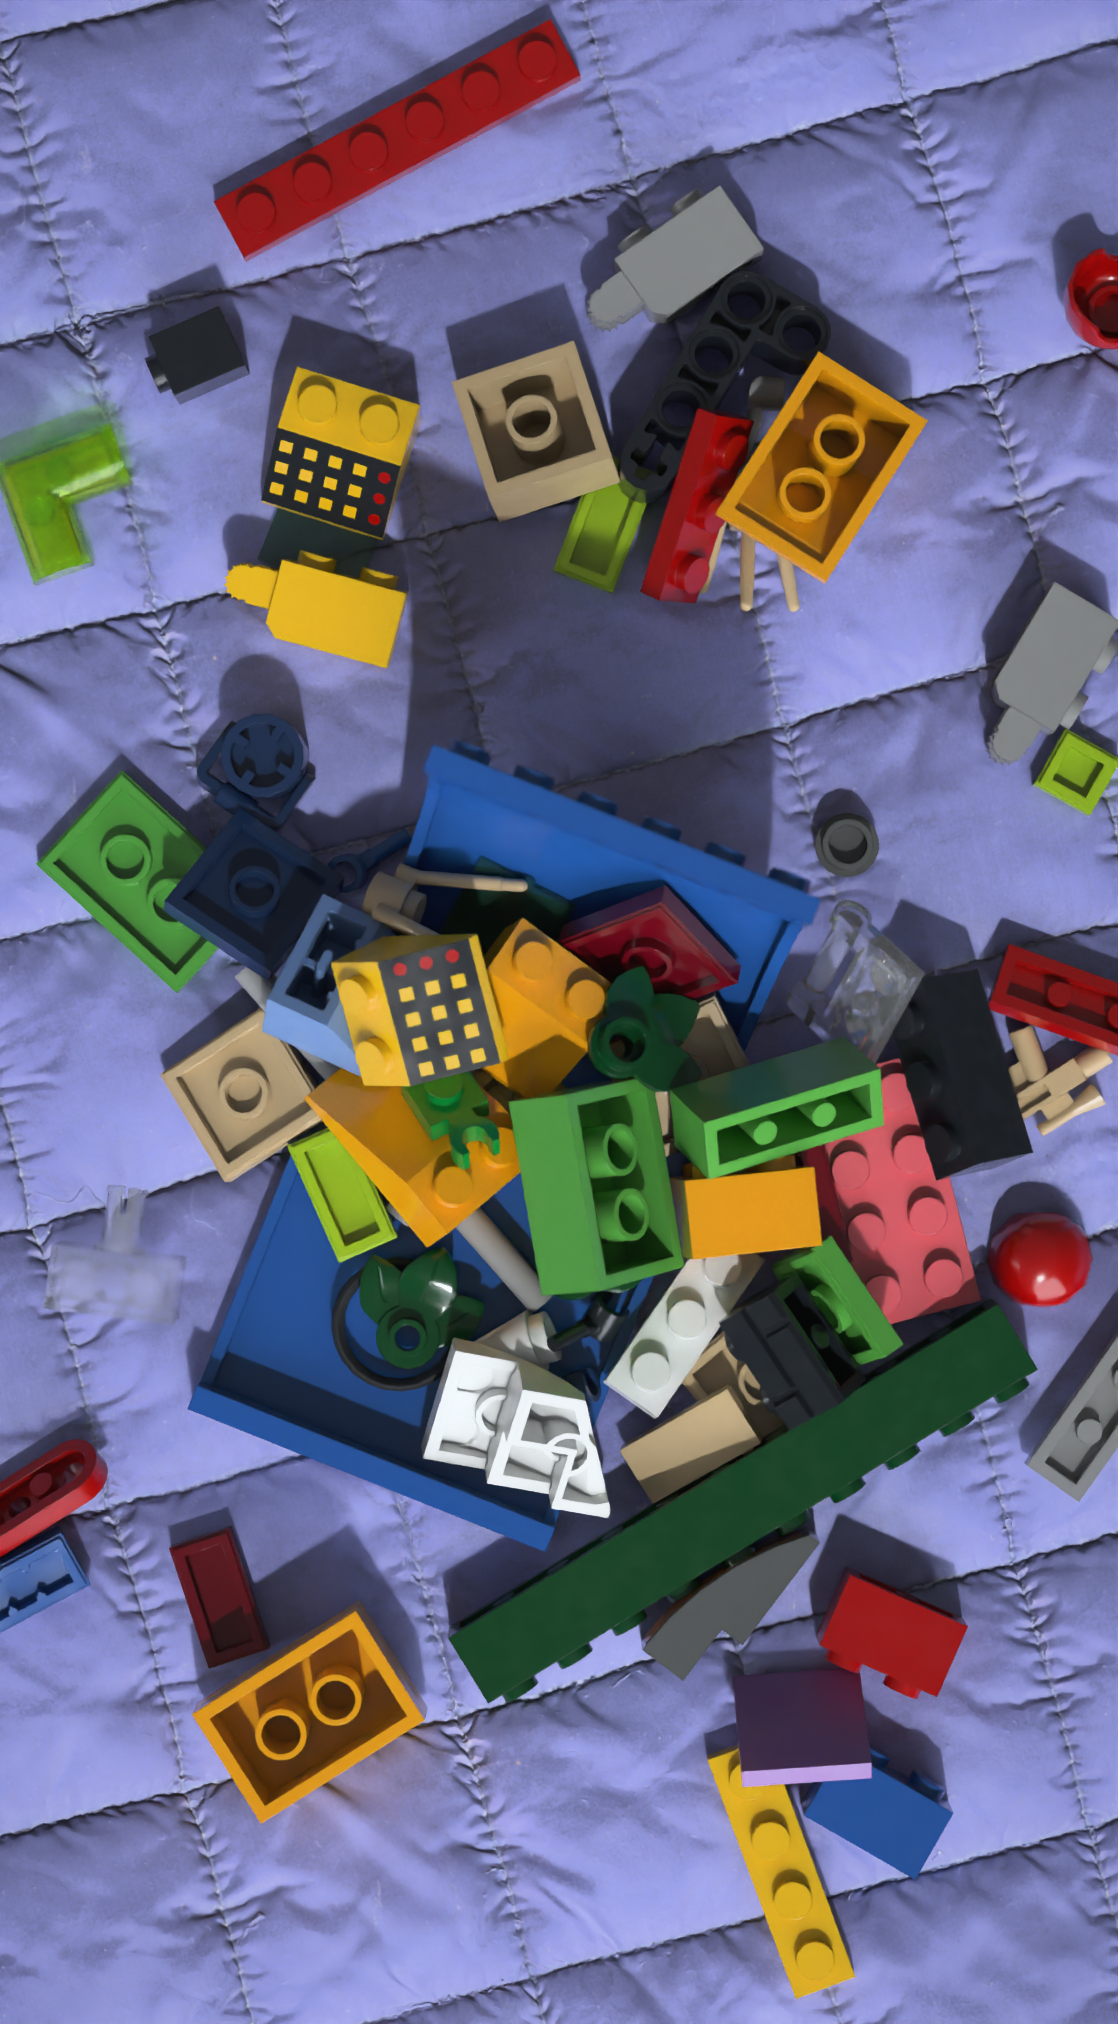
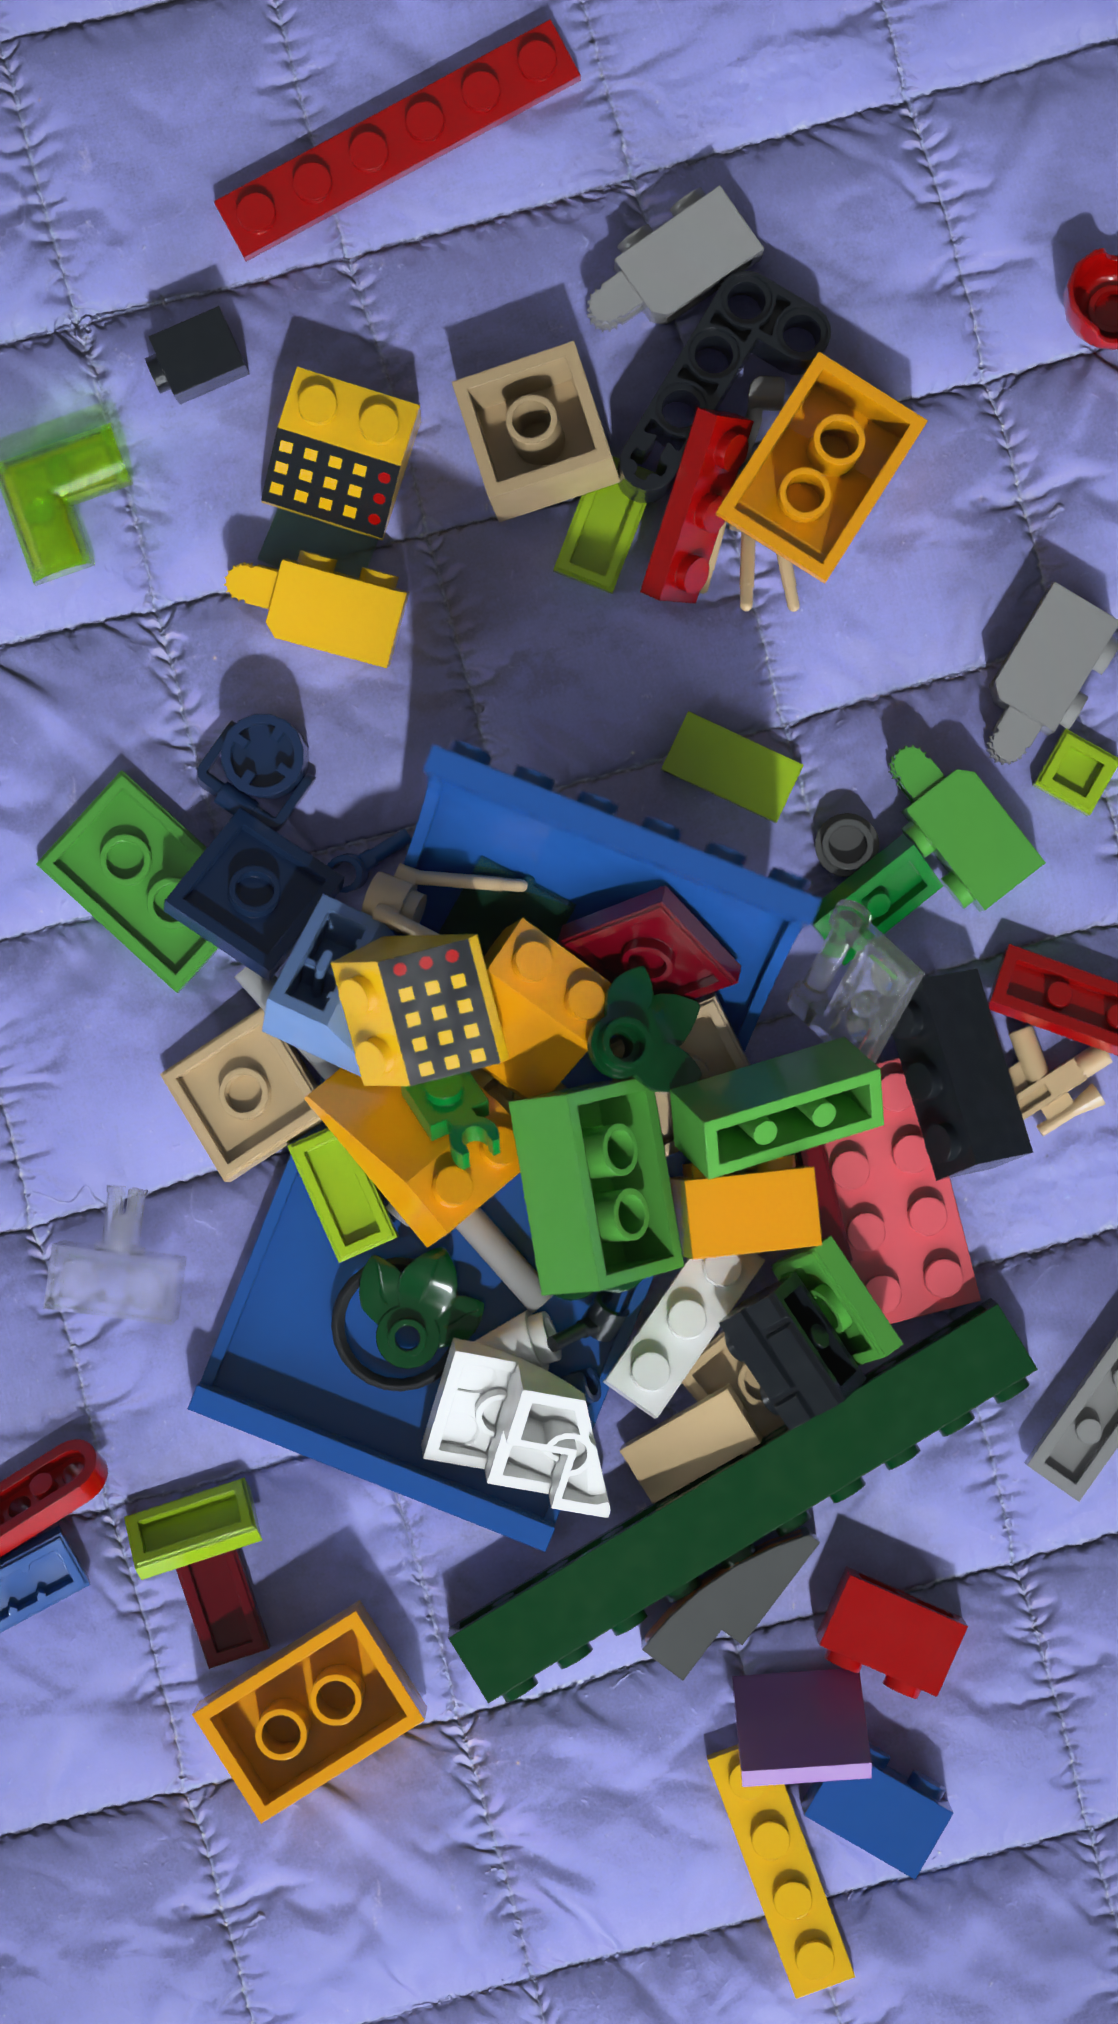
red hair [987,1212,1093,1307] -> none
none -> lime tile [124,1477,263,1580]
none -> lime tile [661,711,803,823]
none -> green plate [812,834,943,966]
none -> bright green hinge [888,745,1046,912]

